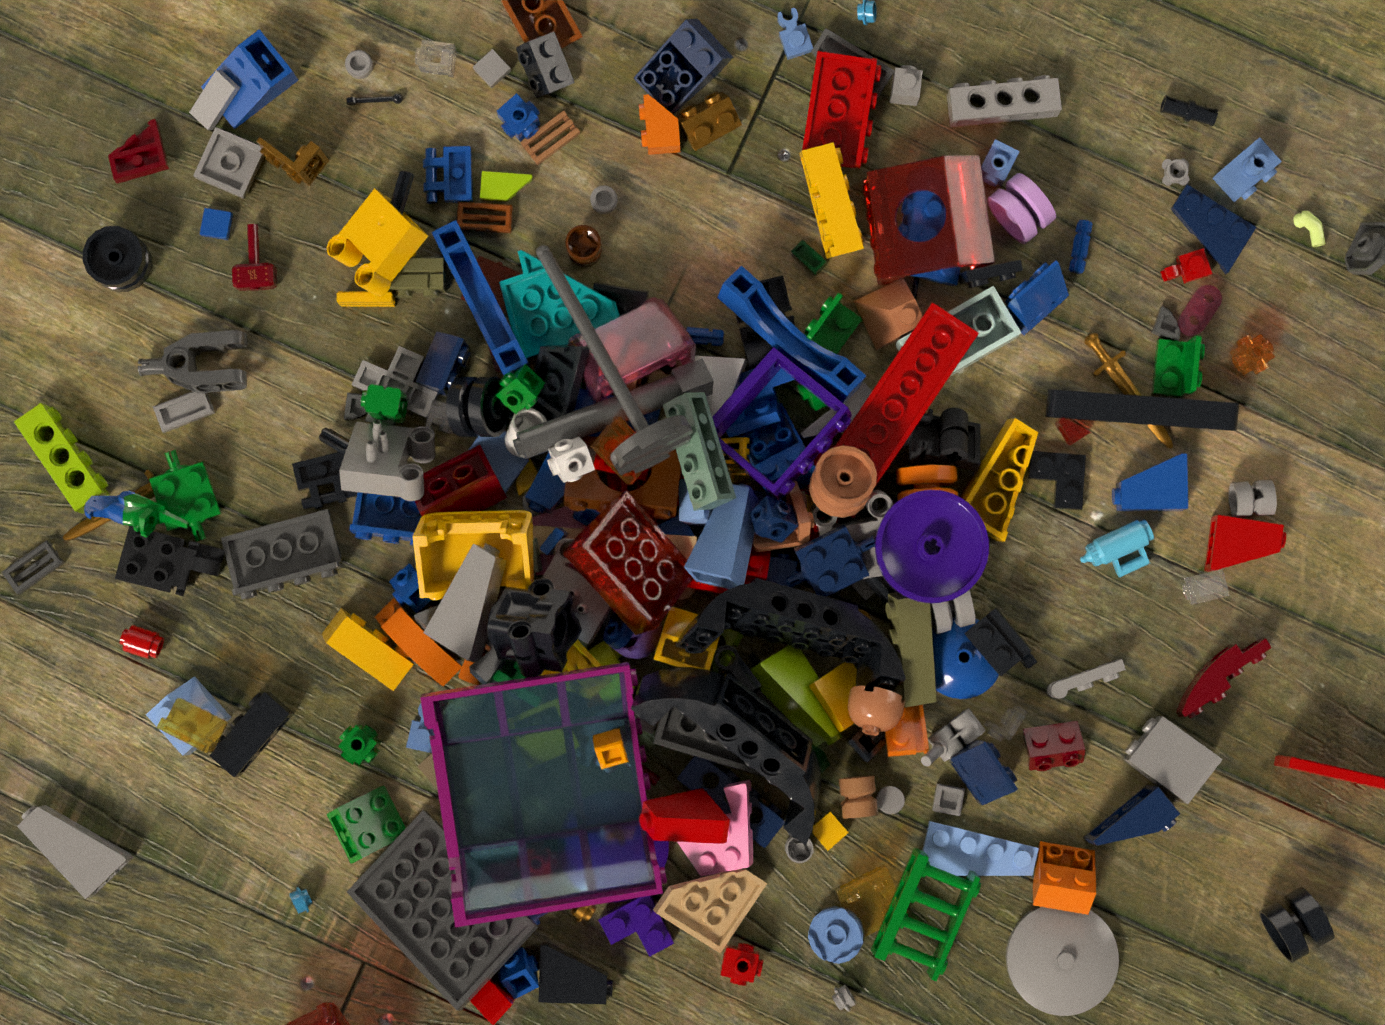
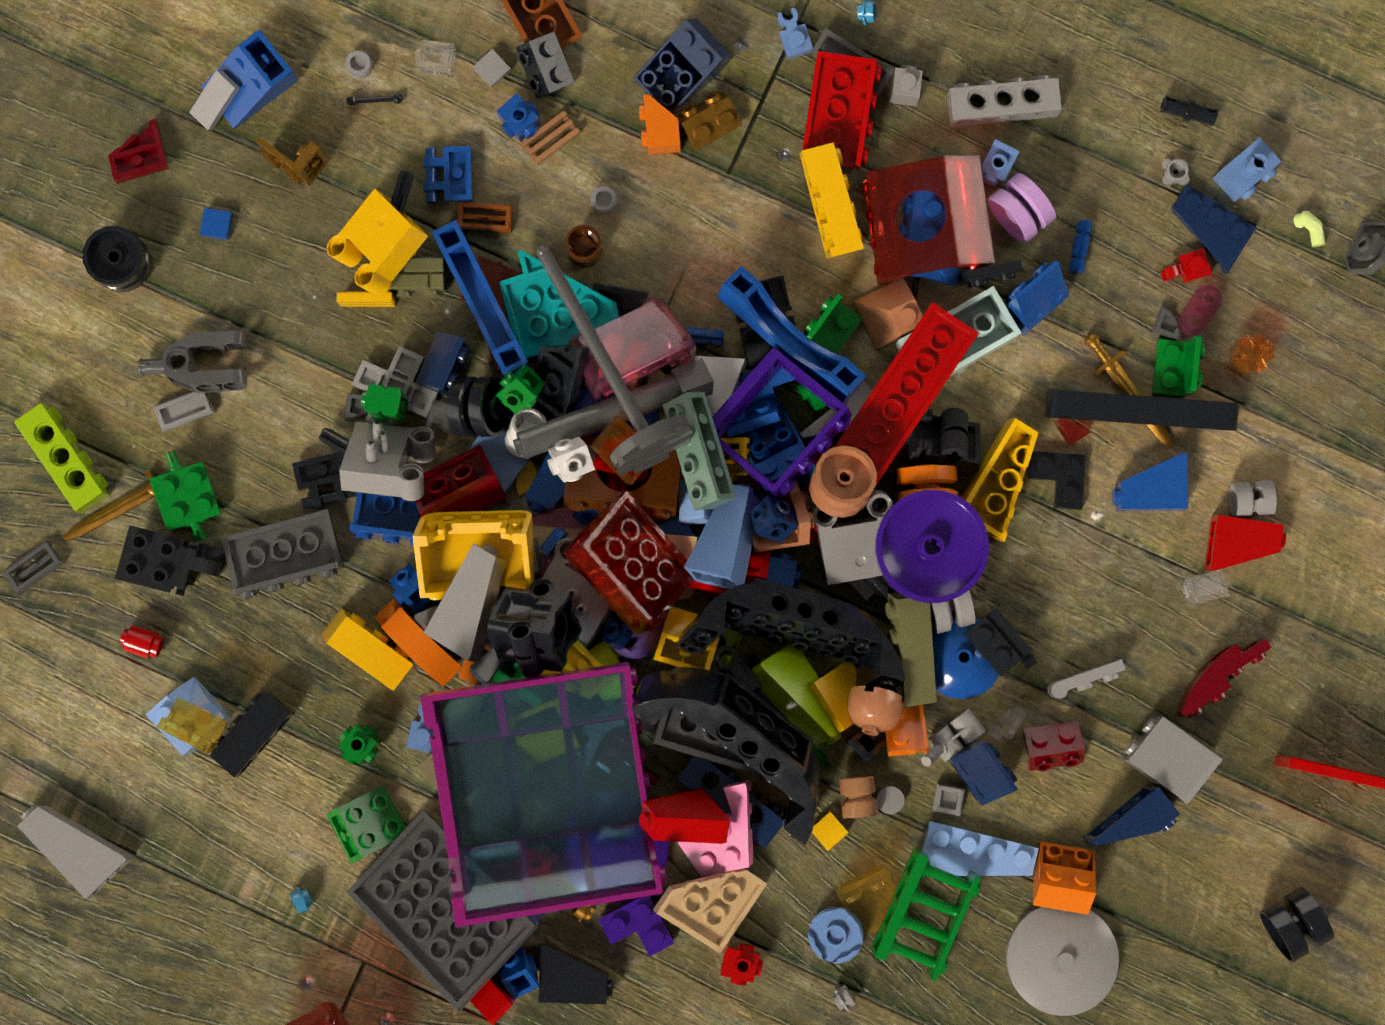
green animal [84,490,189,538] -> none
light grey plate [193,127,264,199] -> none
dark red piece [232,224,277,291] -> none
lime tile [480,171,533,202] -> none
light orange slope [593,729,629,769] -> none
light grey wheel [785,836,814,863] -> none
dark blue plate [786,524,875,597] -> none
dark green piece [791,240,827,276] -> none
medium azure piece [1080,520,1154,578] -> none

